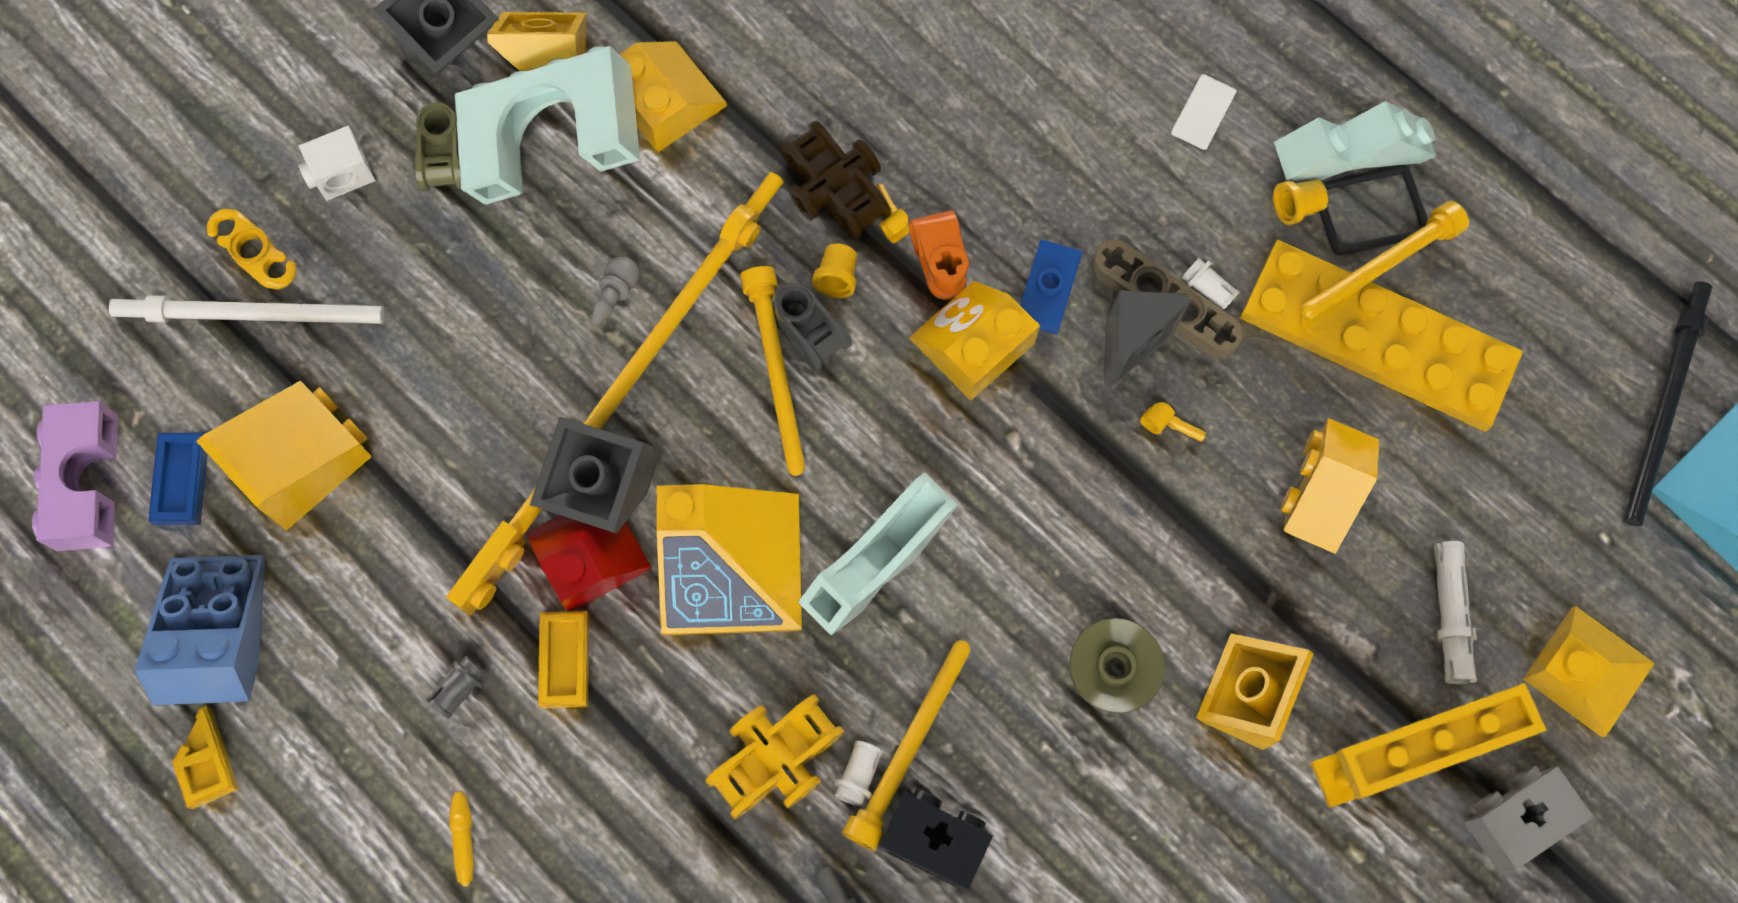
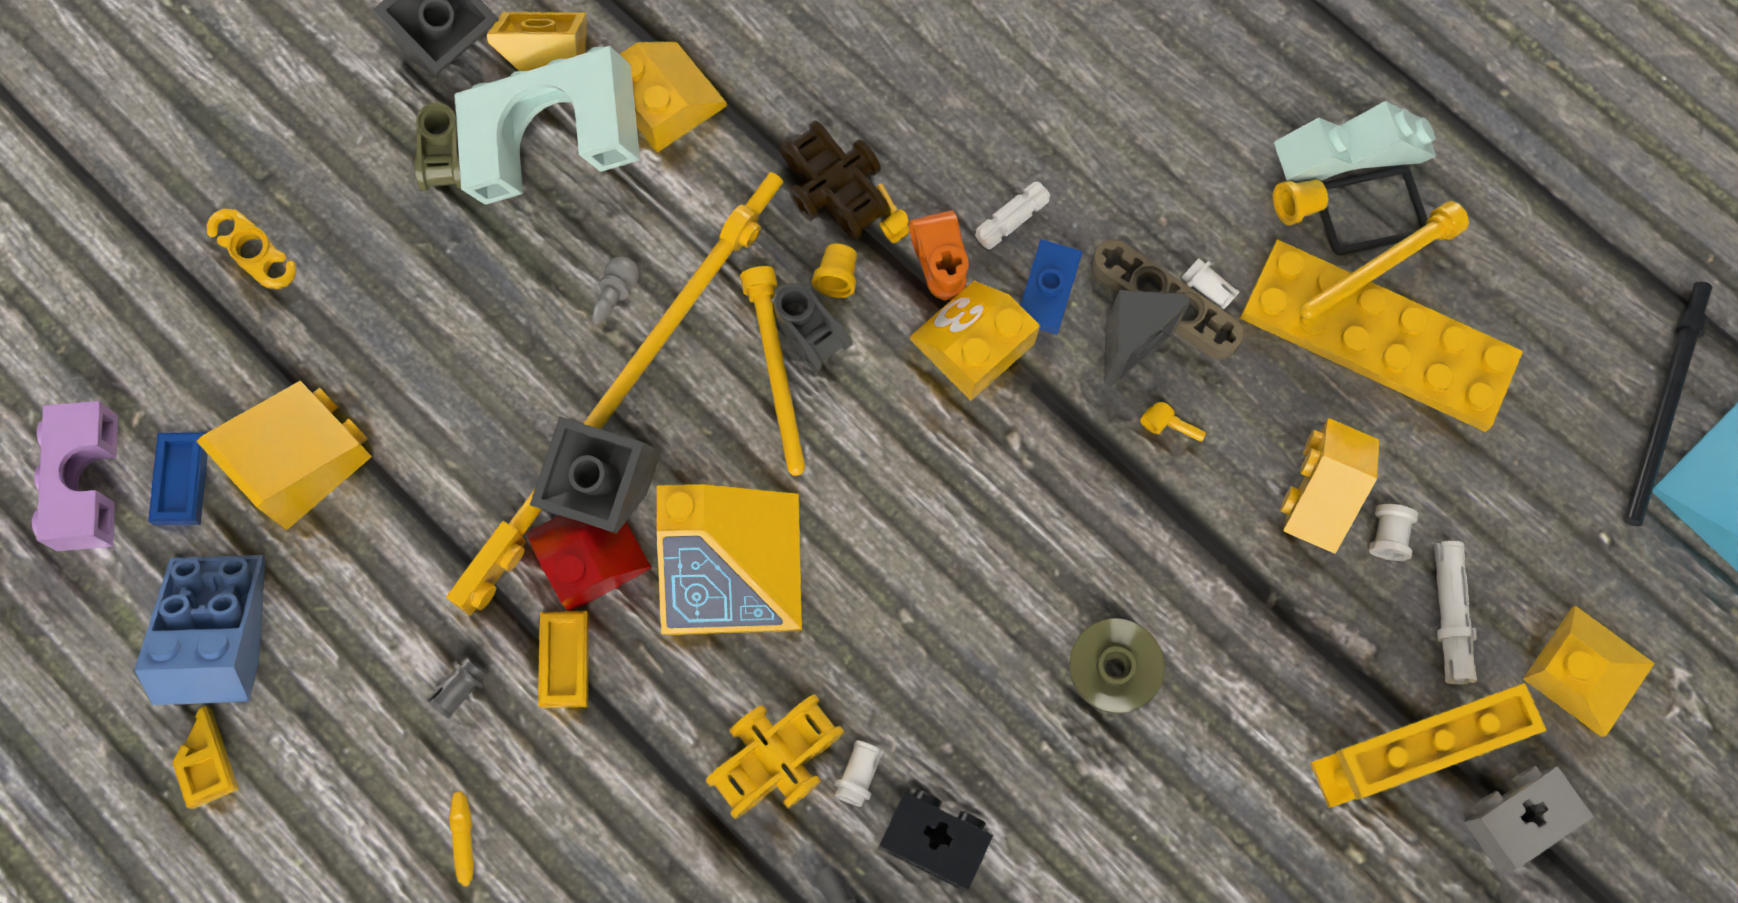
white bar [109,295,385,324] -> none
white brick [298,125,375,201] -> none
light aqua arch [798,473,958,635] -> none
yellow piece [841,640,971,852] -> none
white sticker [1171,74,1236,150] -> none
yellow slope [1196,633,1314,750] -> none
none -> white axle [975,182,1050,249]
none -> white bush [1369,504,1418,561]

